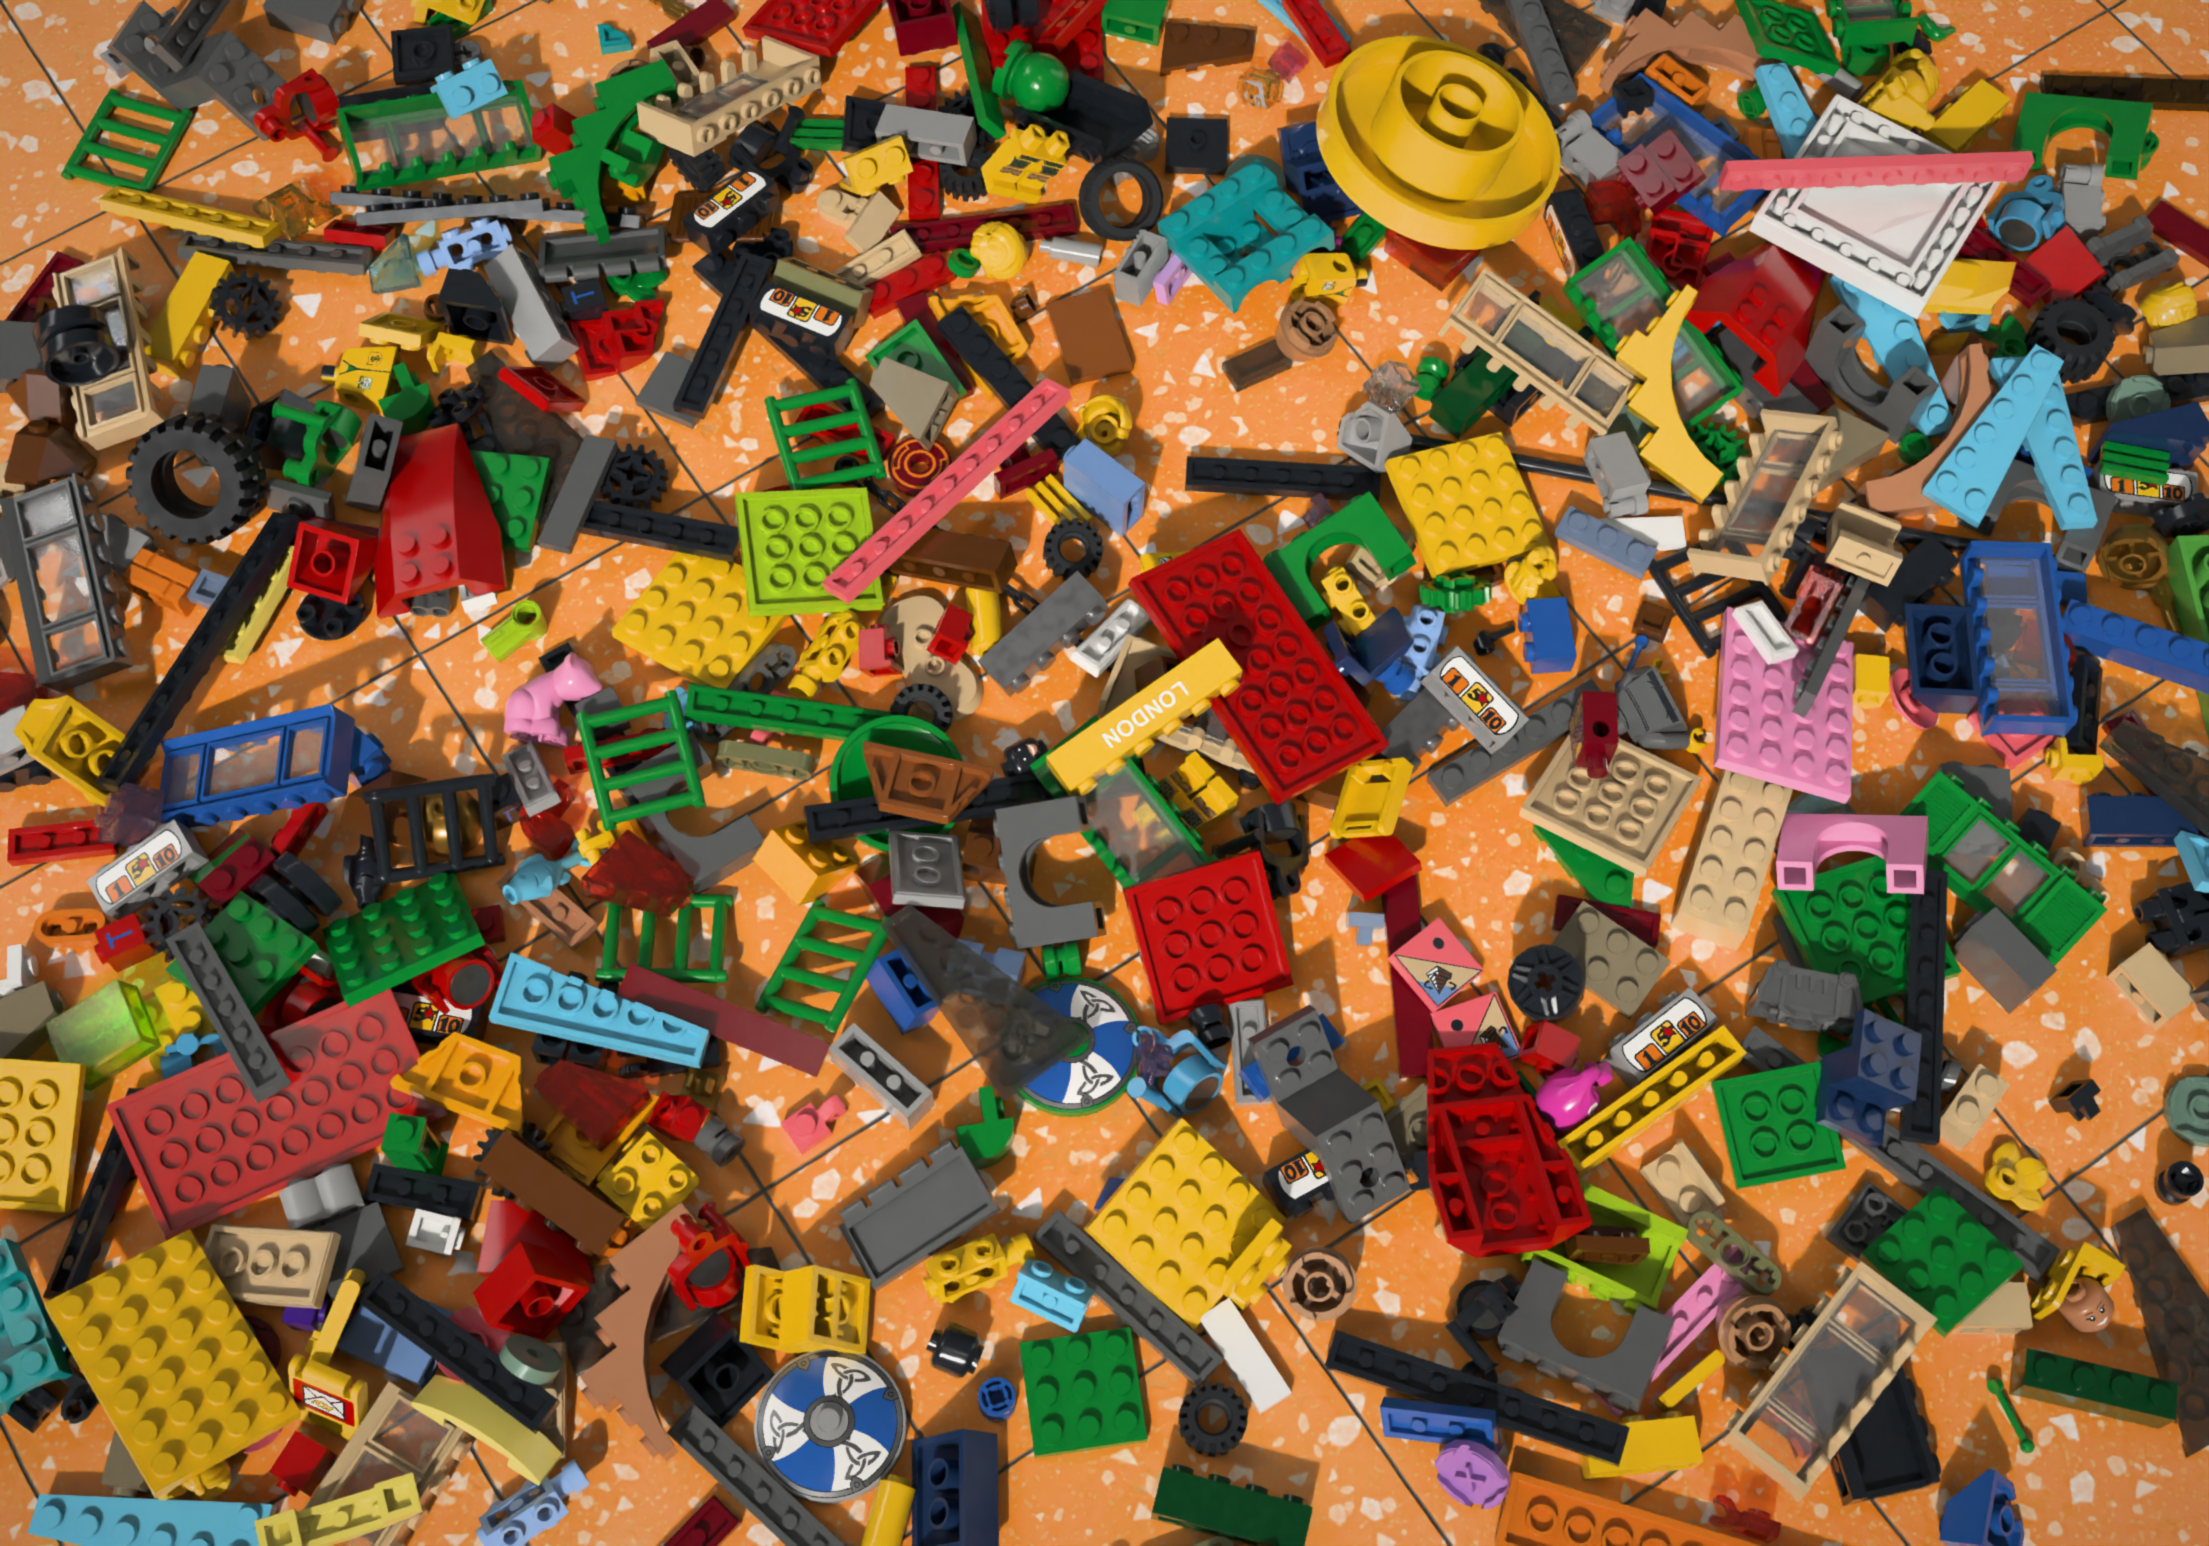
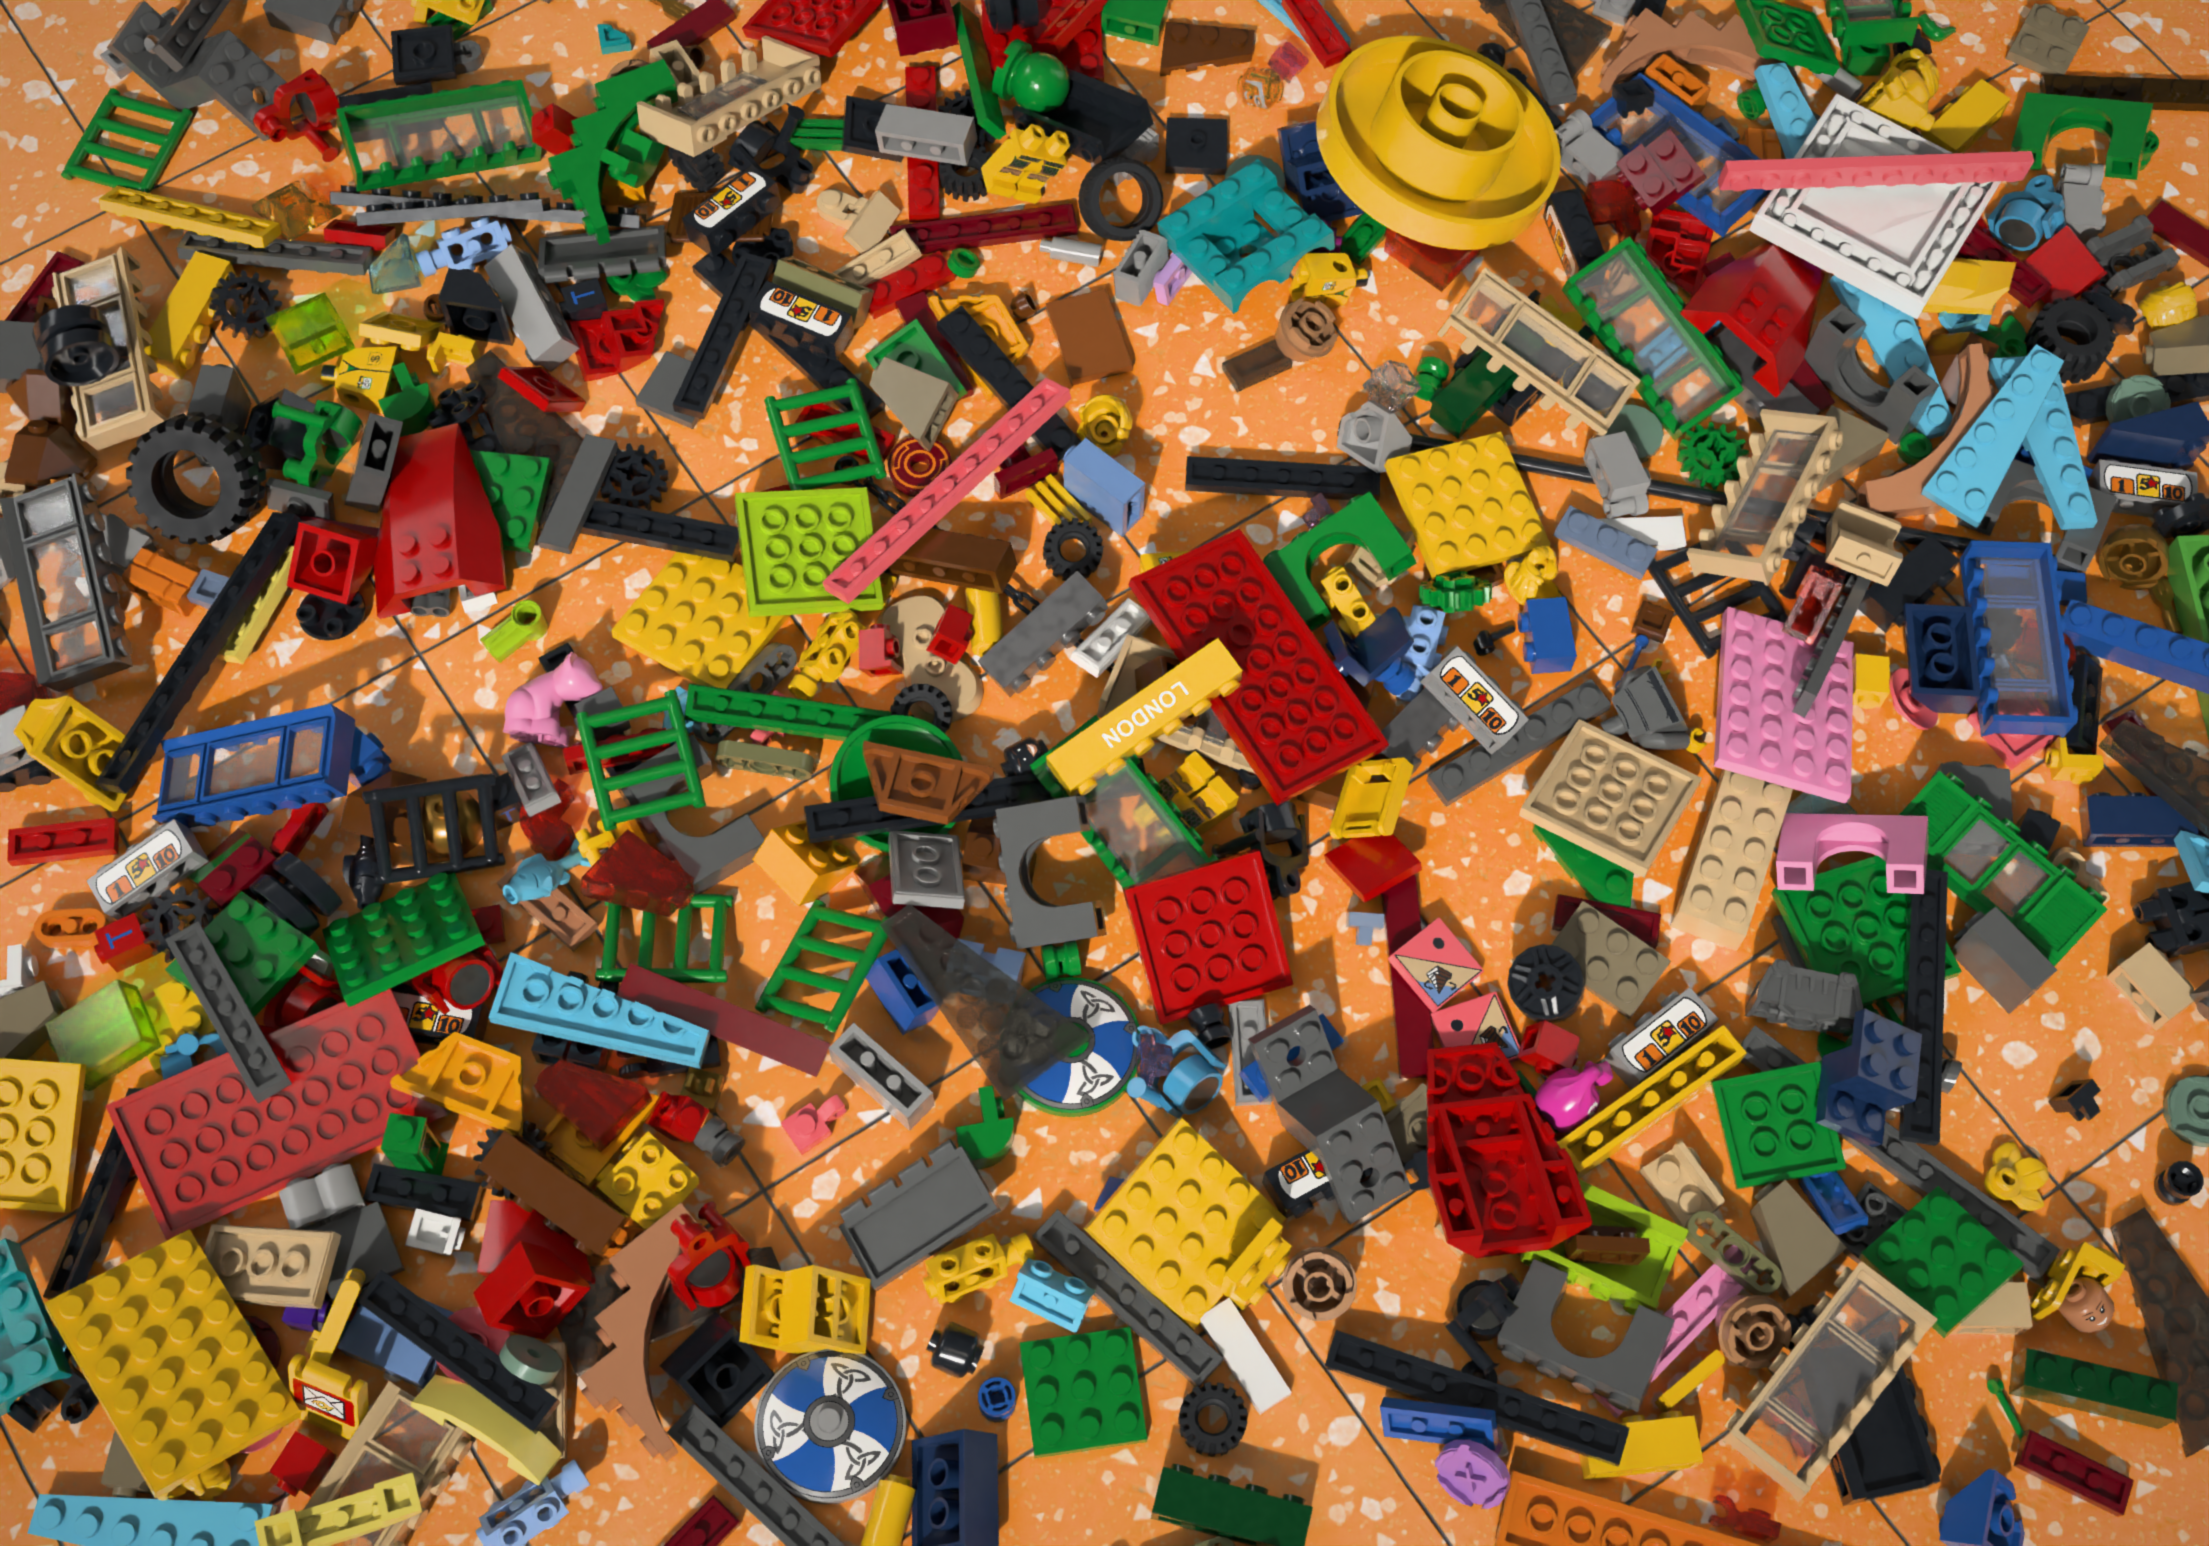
brick [94,782,165,848] -> none
medium azure bracket [430,57,508,121] -> none
yellow bracket [839,135,914,197] -> none
yellow hair [970,221,1029,280] -> none
dark red torso [1568,691,1619,779] -> none
yellow arch [1615,284,1723,504] -> none
white tile [1732,600,1799,665] -> none
tan brick [1940,1063,2010,1151] -> none
green tile [2099,441,2170,486] -> none
none -> clear neon green brick [266,292,355,375]
none -> dark tan slope [1750,1180,1847,1302]
none -> blue plate [1798,1171,1868,1236]
none -> dark tan plate [2005,3,2090,75]
none -> dark red tile [2013,1429,2134,1517]

